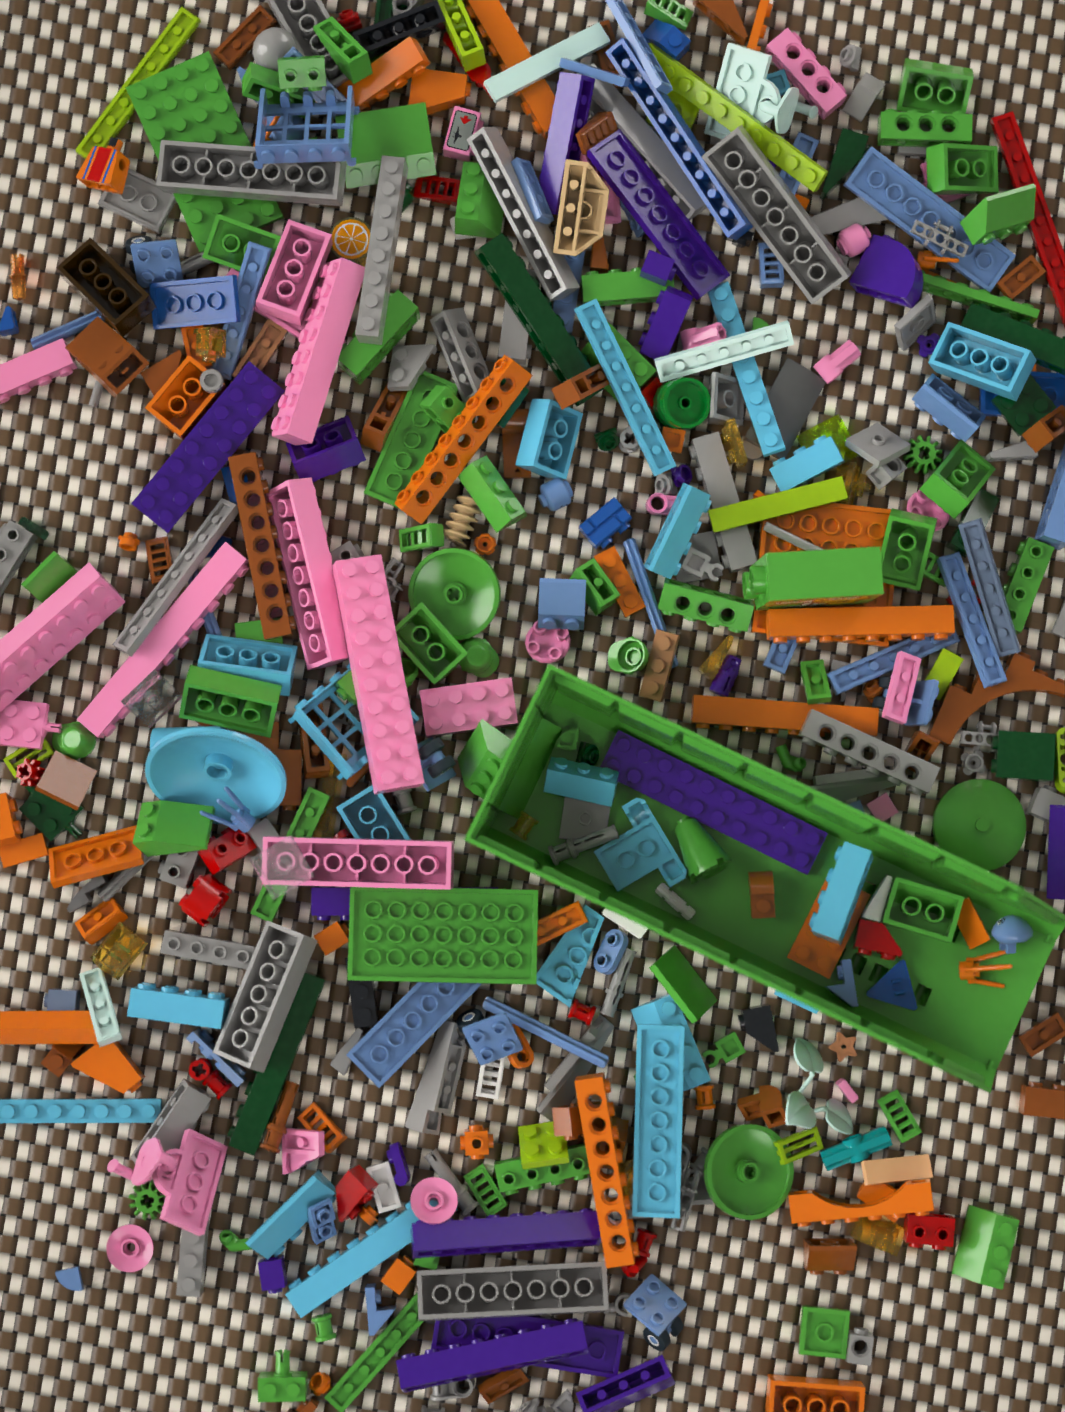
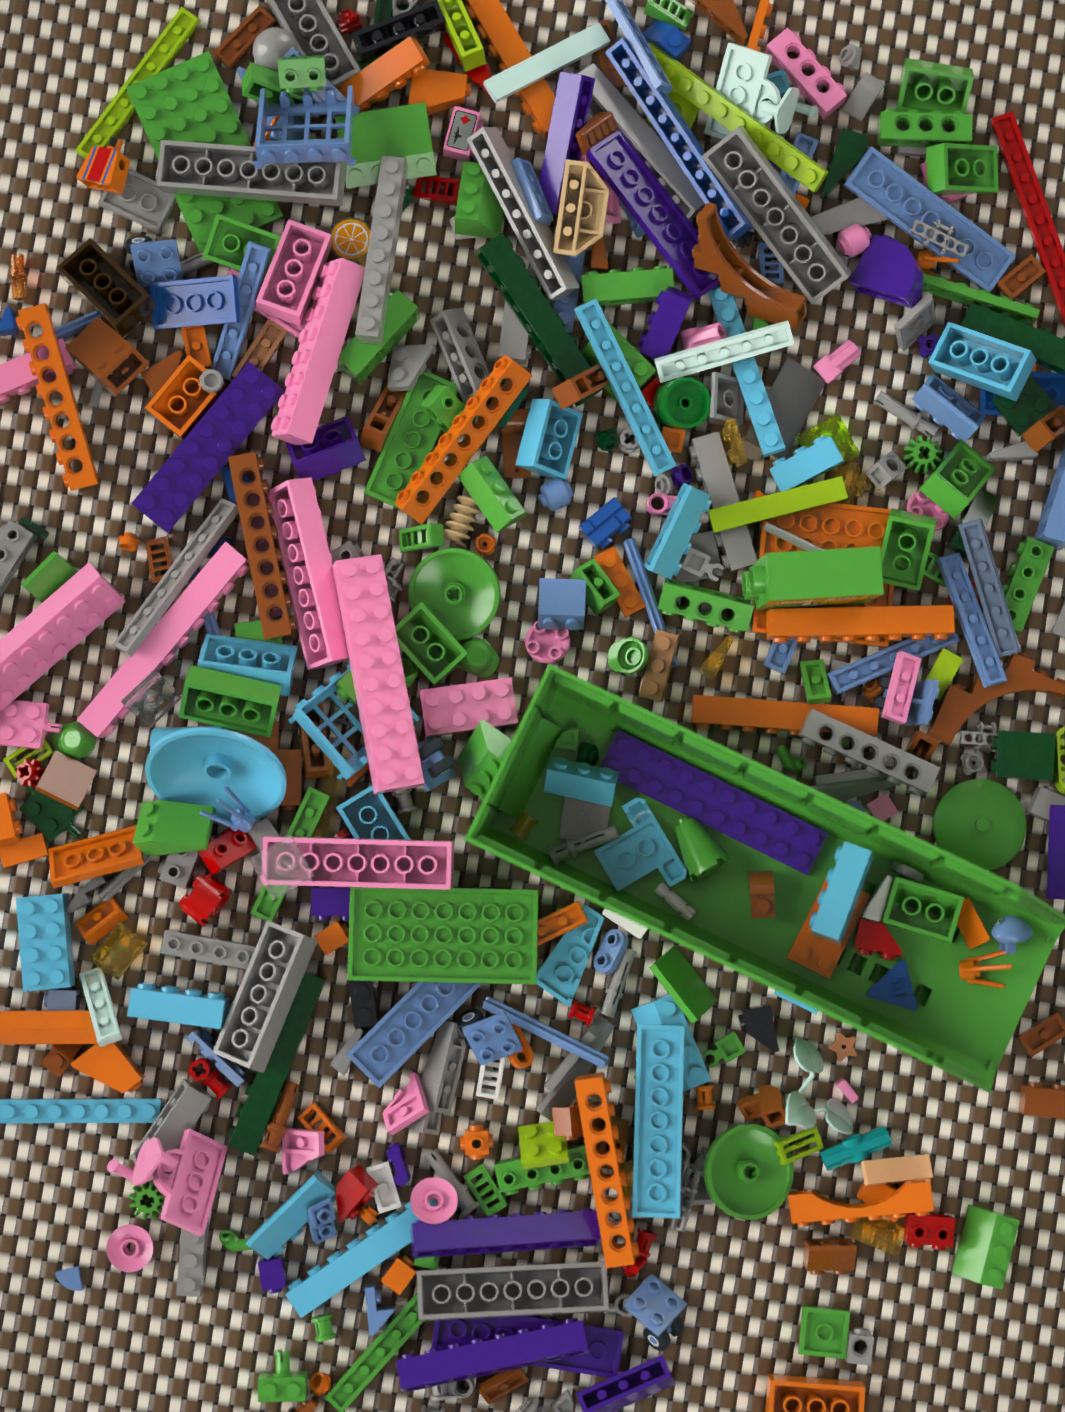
clear yellow brick [193,327,226,363] -> none
bright green slope [313,16,373,84] -> none
medium blue tile [559,58,631,87] -> none
dark purple brick [640,250,677,287] -> none
dark purple hinge [709,654,742,697] -> none
medium blue slope [825,959,858,1008] -> none
light grey plate [845,422,911,468] -> none
bright green slope [877,1089,922,1143] -> none
bright green slope [960,183,1036,246] -> none
none -> orange brick [16,303,100,491]
none -> medium azure brick [16,893,76,992]
none -> bright pink wing [382,1072,430,1135]
none -> dark orange arch [692,202,807,329]
none -> light grey pin [873,390,939,439]
none -> light grey tile [891,861,924,883]

